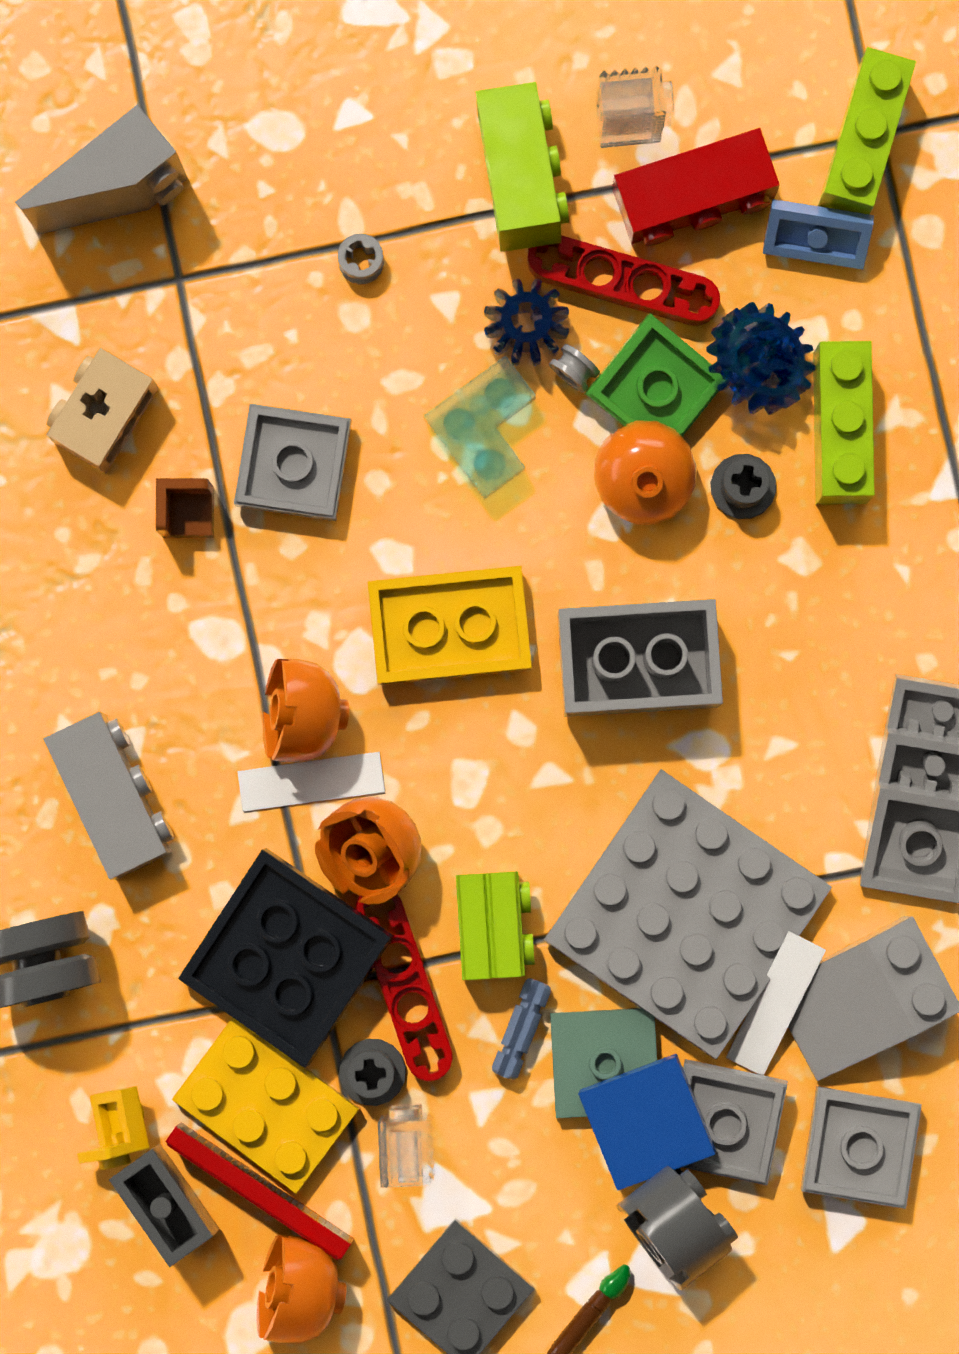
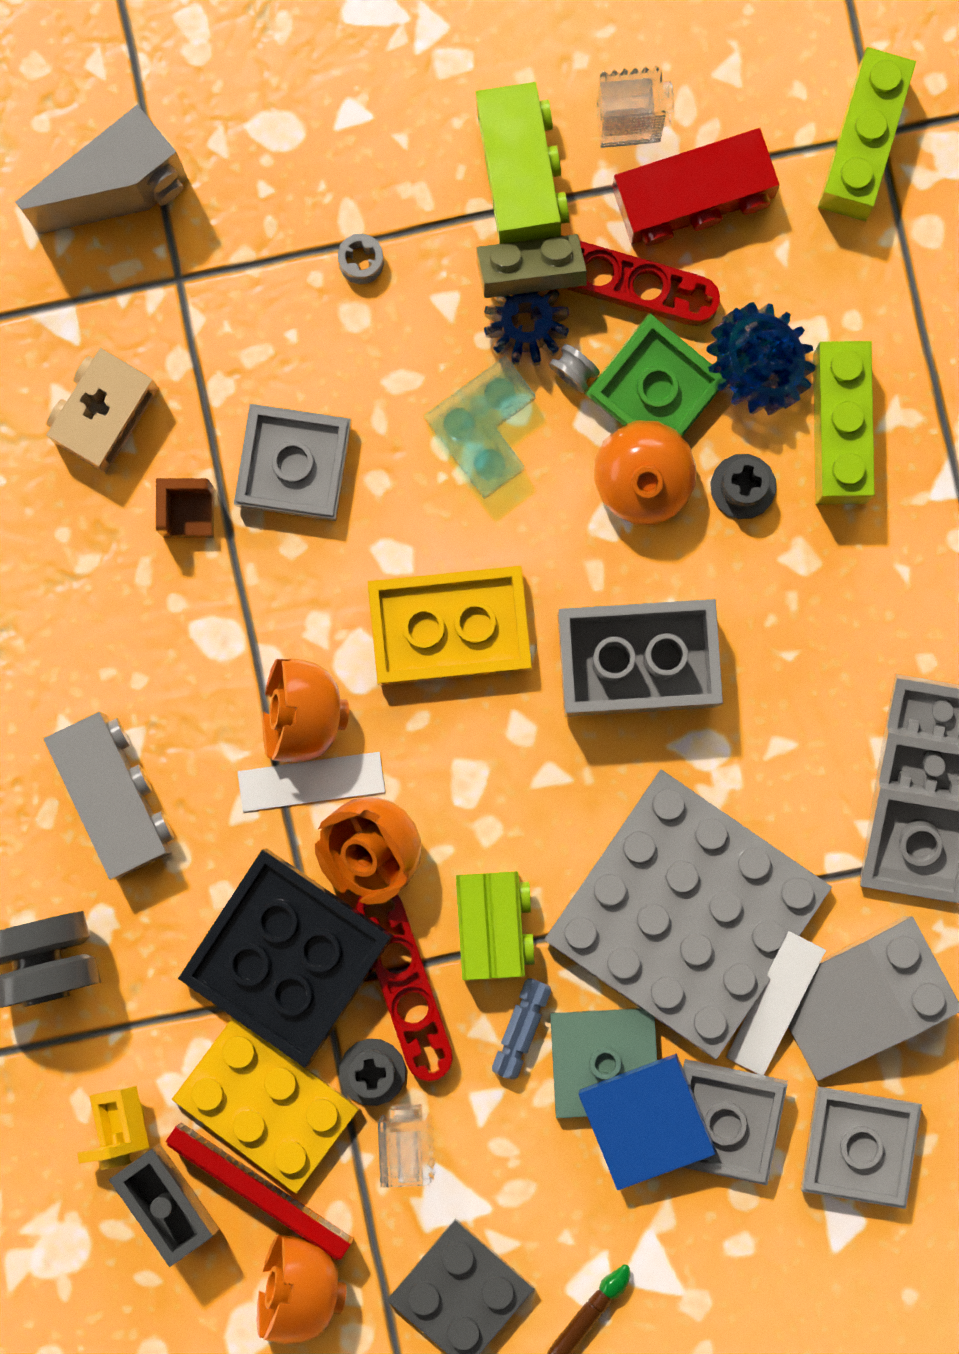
dark grey brick [616,1166,738,1291] -> none
medium blue plate [763,199,874,270] -> none
none -> olive plate [476,234,587,298]

